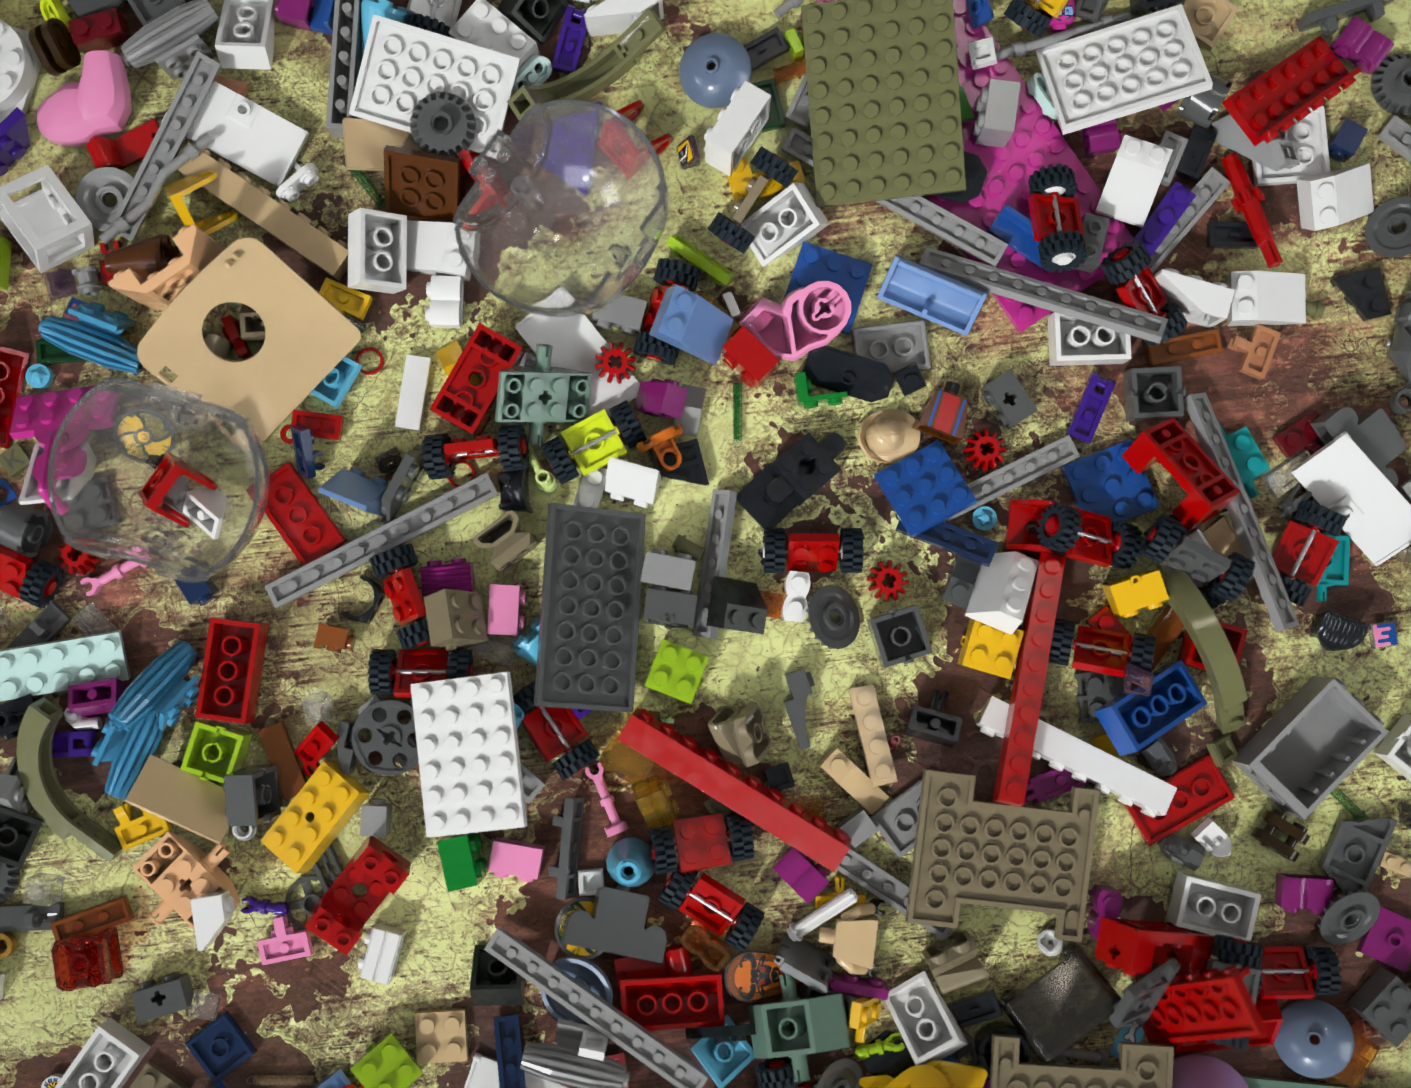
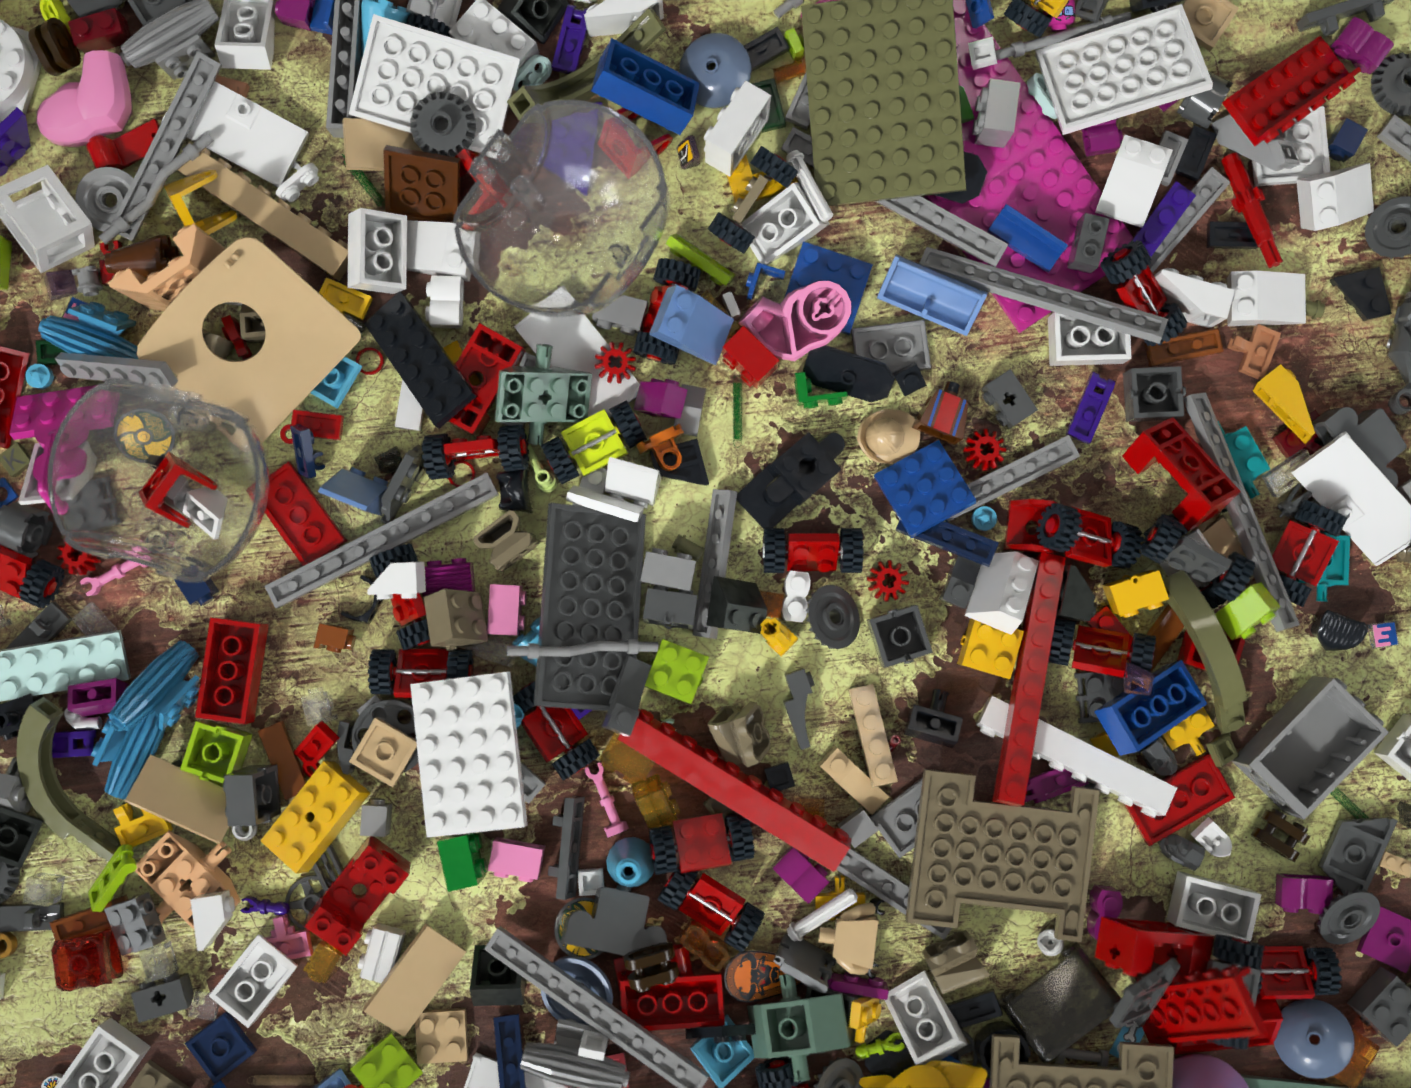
plate [1028,164,1087,273] -> none
blue plate [1061,439,1159,524] -> none
none -> light grey plate [55,352,178,388]
none -> lime plate [88,844,137,912]
none -> dark grey plate [104,892,167,956]
none -> clear brick [139,941,179,983]
none -> white slope [209,934,298,1028]
none -> clear yellow brick [303,940,348,984]
none -> tan plate [349,717,417,787]
none -> tan tile [363,923,466,1037]
none -> black plate [364,291,477,429]
none -> white slope [368,561,426,599]
none -> light grey bar [507,639,658,659]
none -> white tile [566,485,644,522]
none -> blue brick [591,38,700,135]
none -> dark grey slope [602,656,651,736]
none -> dark brown brick [623,942,680,992]
none -> blue bracket [746,262,786,300]
none -> yellow piece [760,618,798,657]
none -> white axle [786,150,833,222]
none -> pearl dark grey slope [1056,565,1097,621]
none -> yellow plate [1161,707,1215,756]
none -> lime brick [1215,582,1281,640]
none -> yellow slope [1253,364,1315,444]

